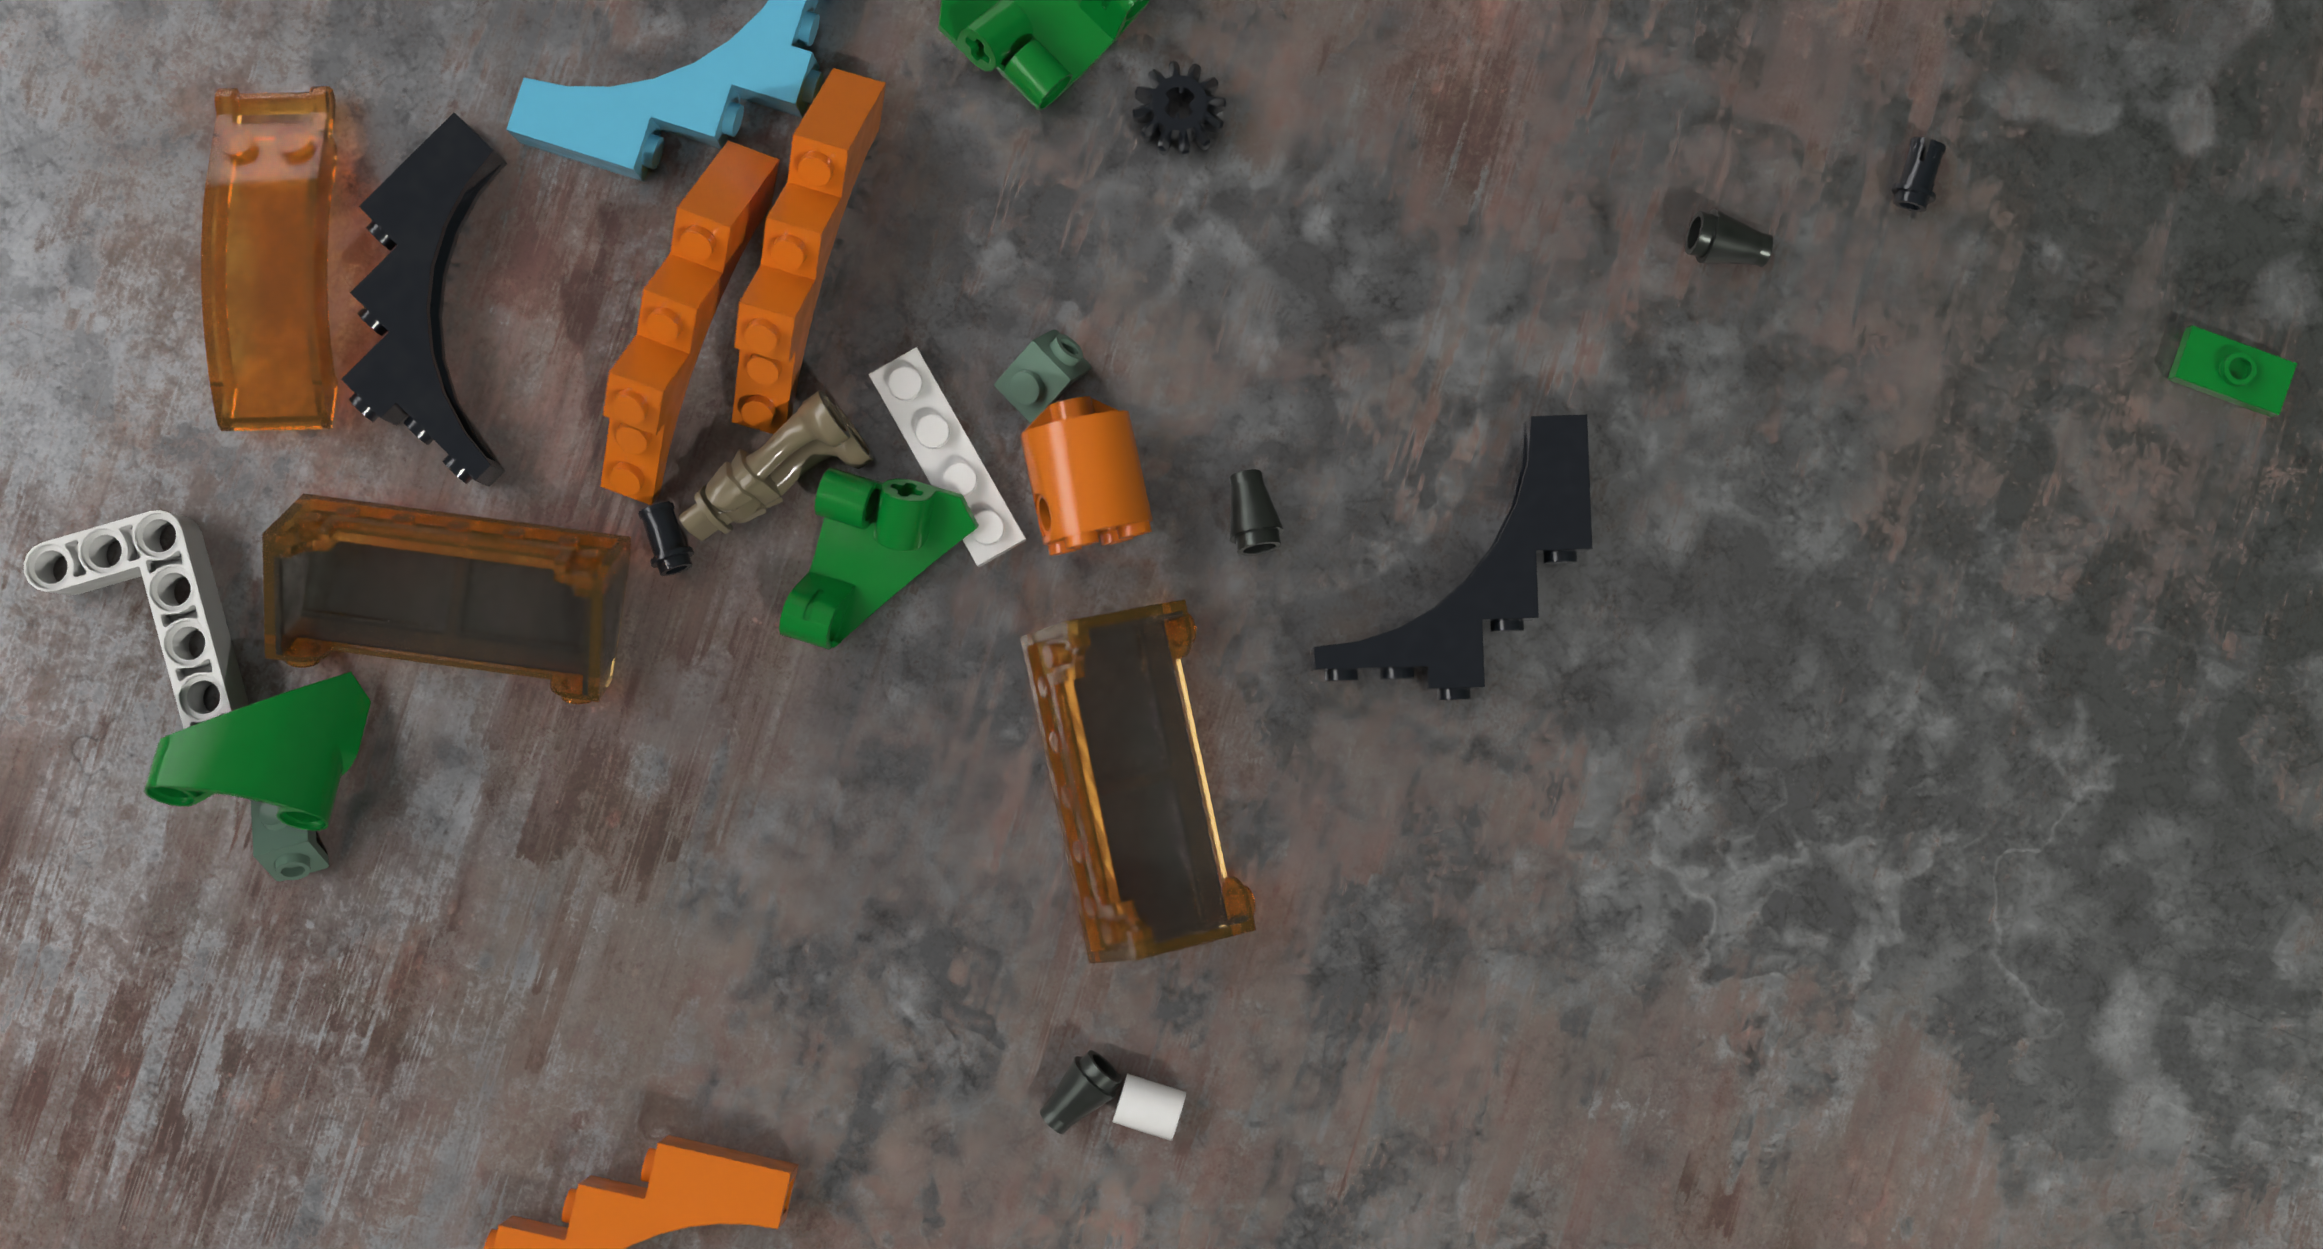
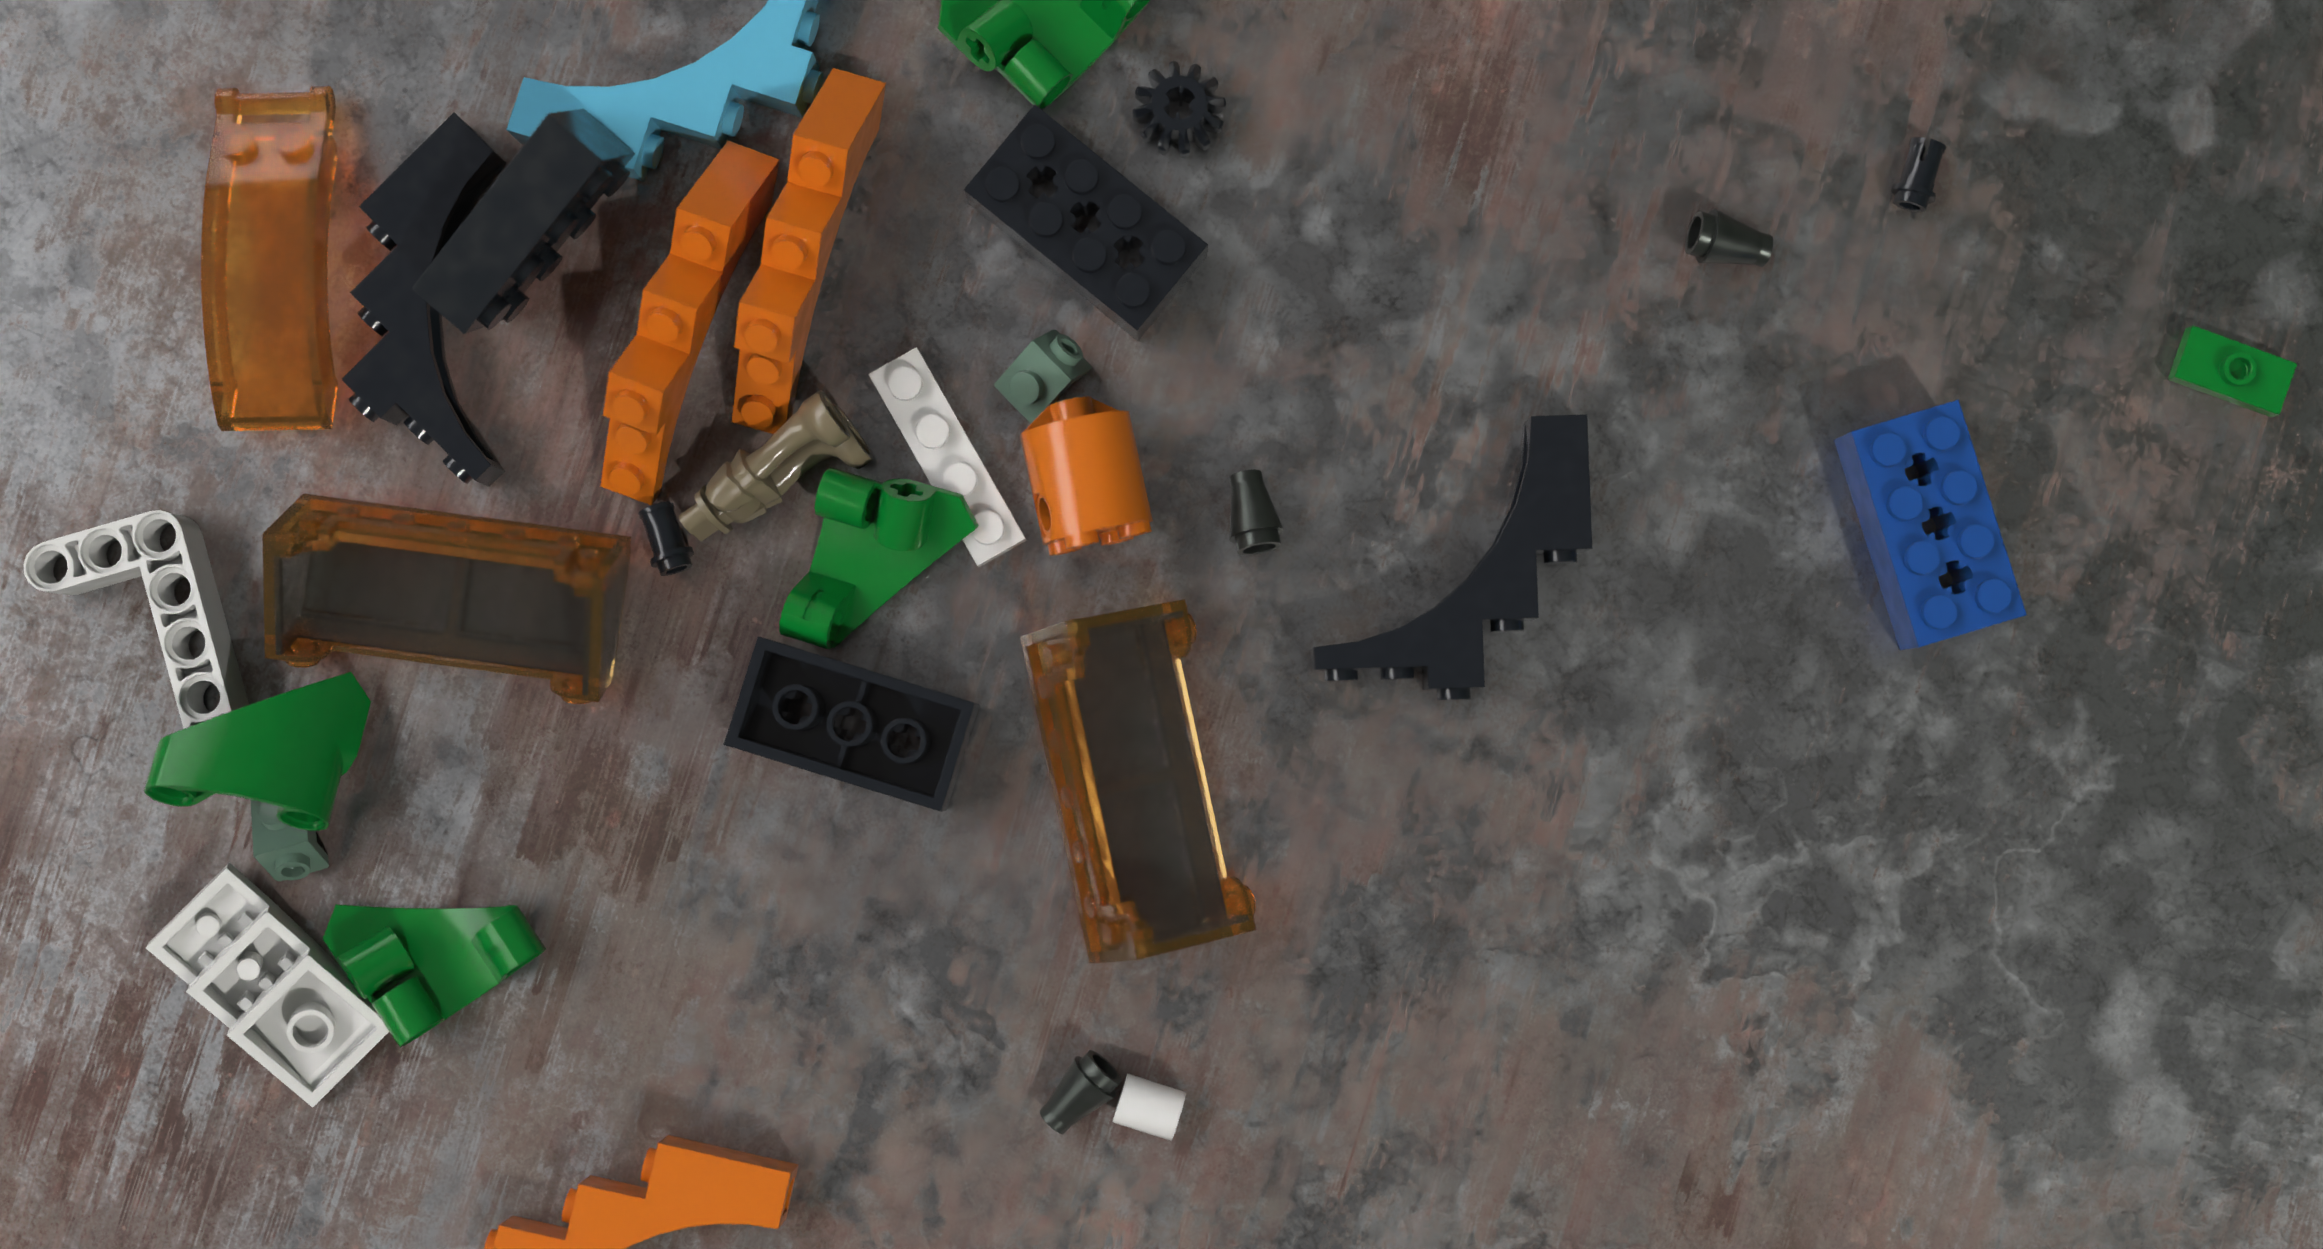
none -> white slope [146,862,389,1107]
none -> green panel [323,904,546,1047]
none -> black brick [411,109,635,334]
none -> black brick [724,636,980,812]
none -> black brick [964,104,1208,341]
none -> blue brick [1834,400,2027,650]

